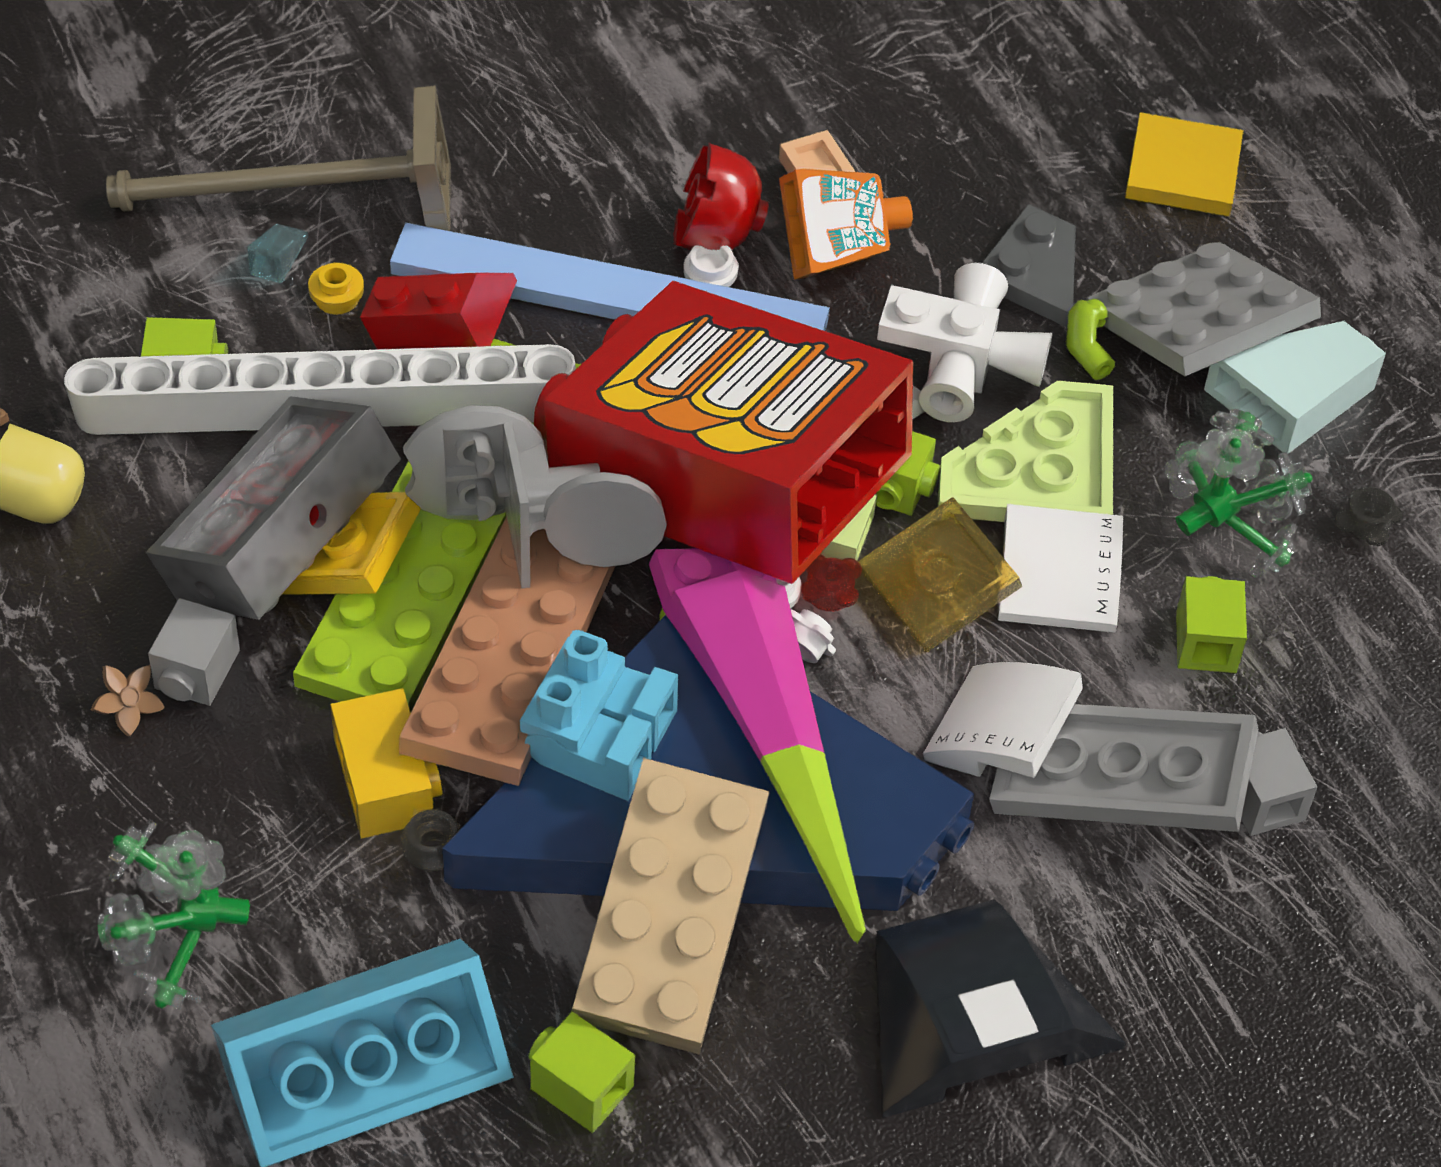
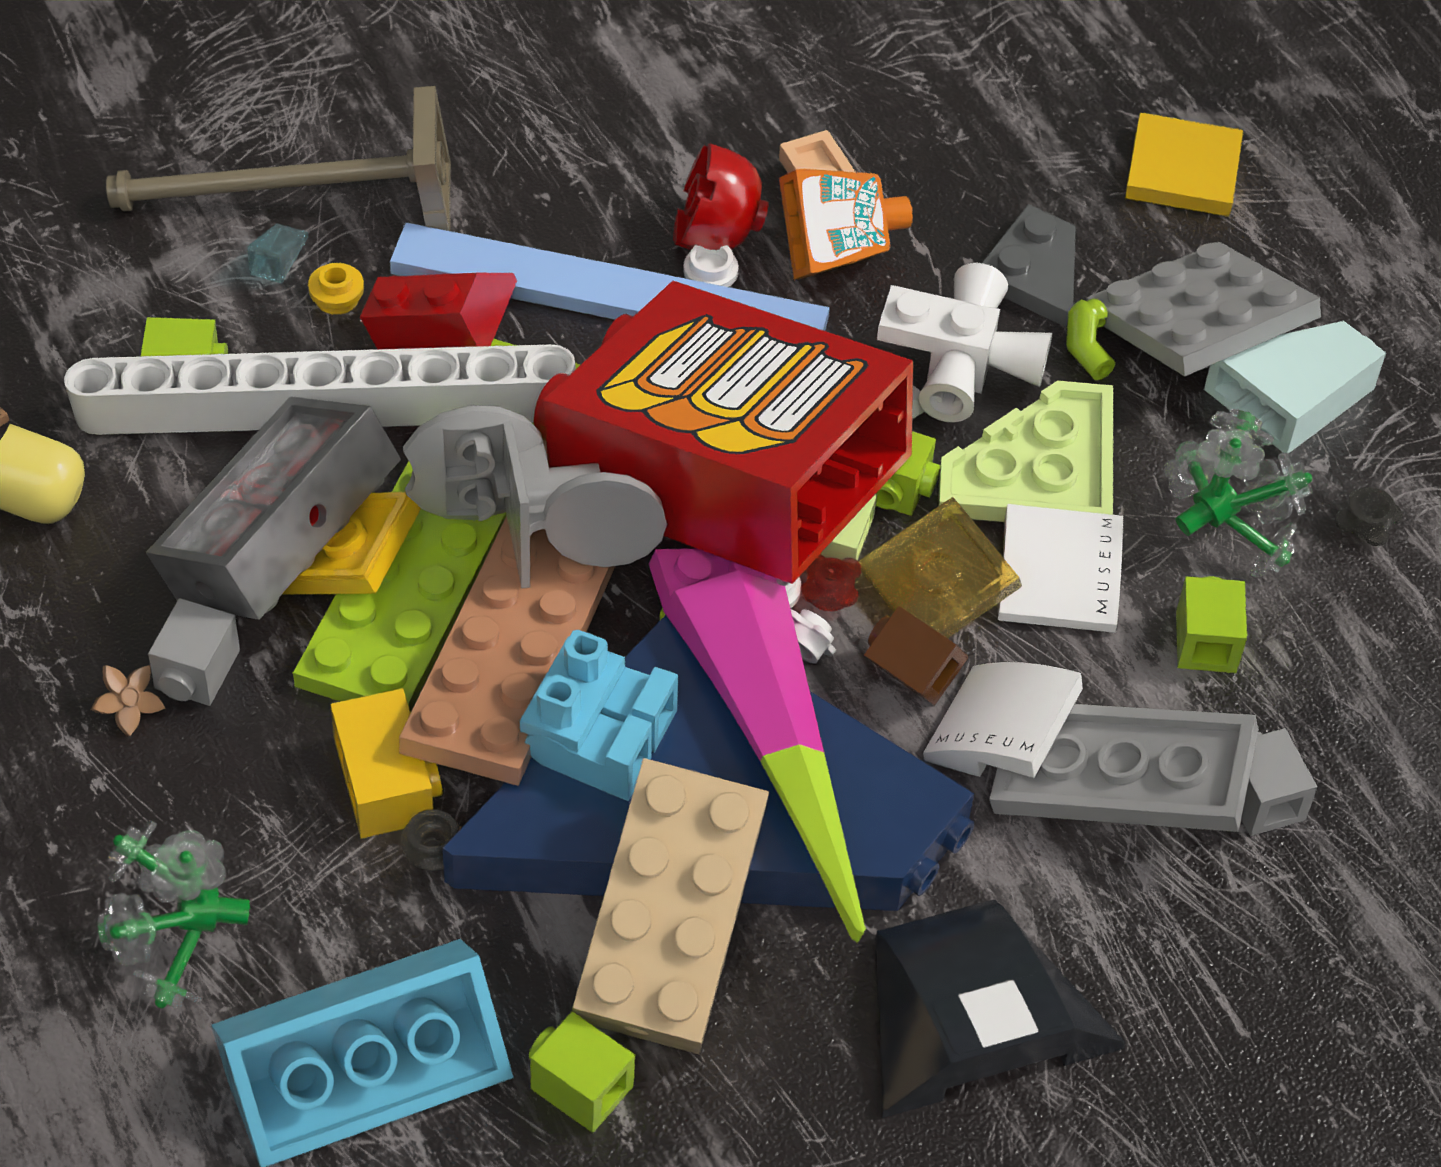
none -> reddish brown brick [864,606,969,706]

